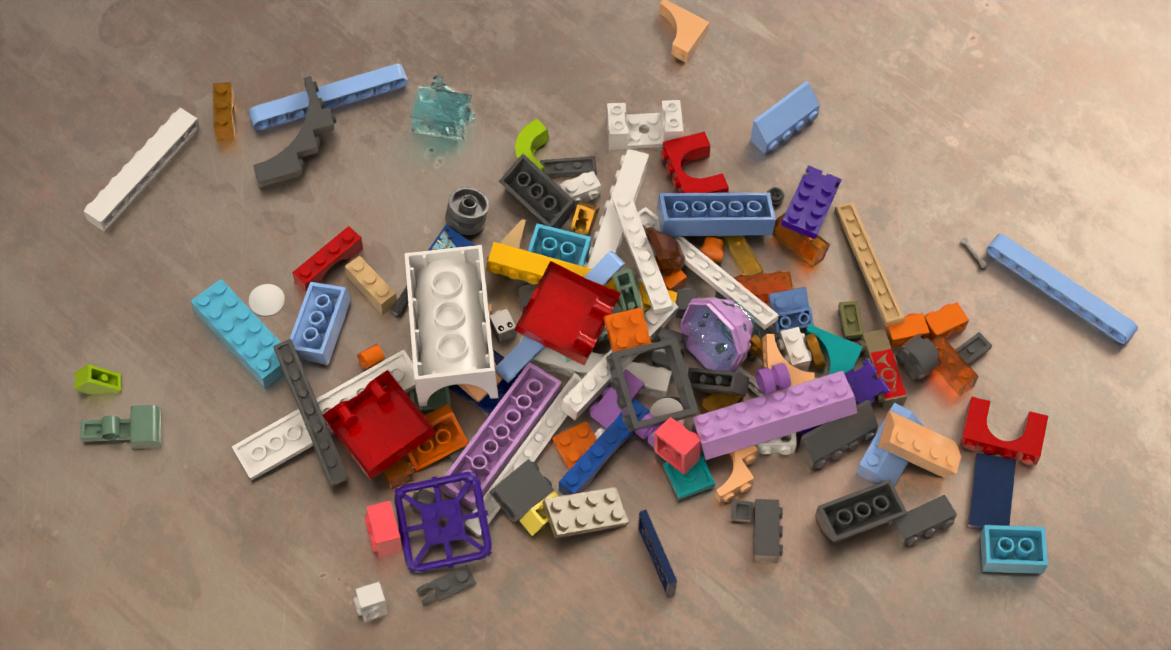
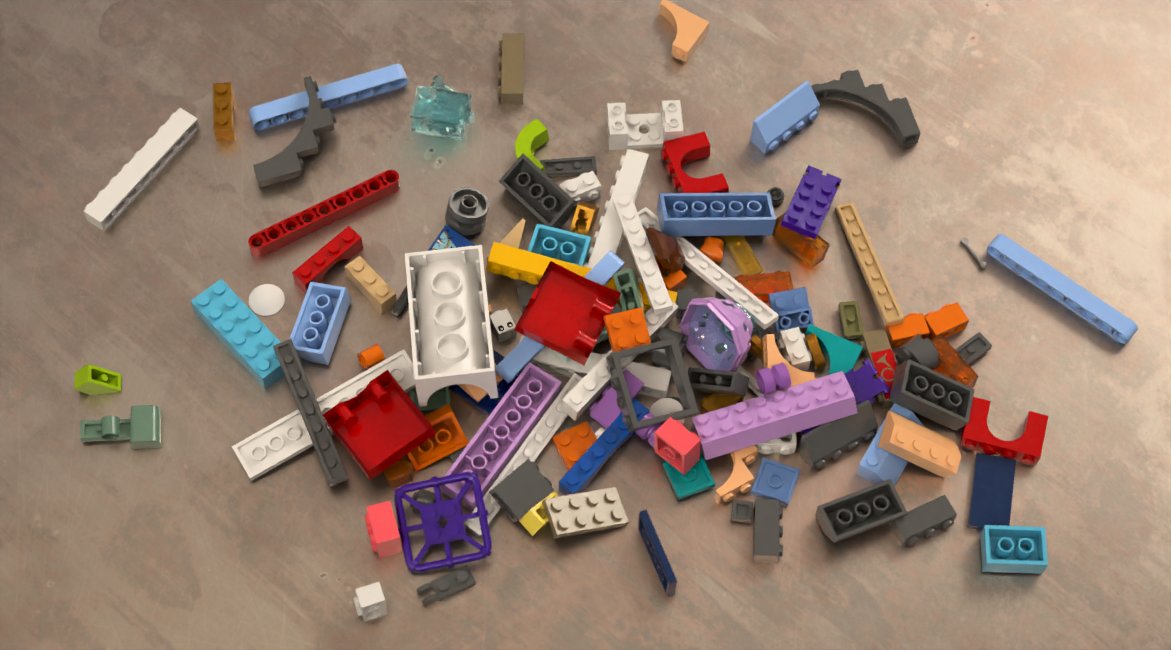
none -> red beam [248,170,400,258]
none -> dark tan brick [498,33,524,104]
none -> medium blue tile [750,457,800,507]
none -> dark grey arch [811,70,921,146]
none -> dark grey brick [889,359,975,431]

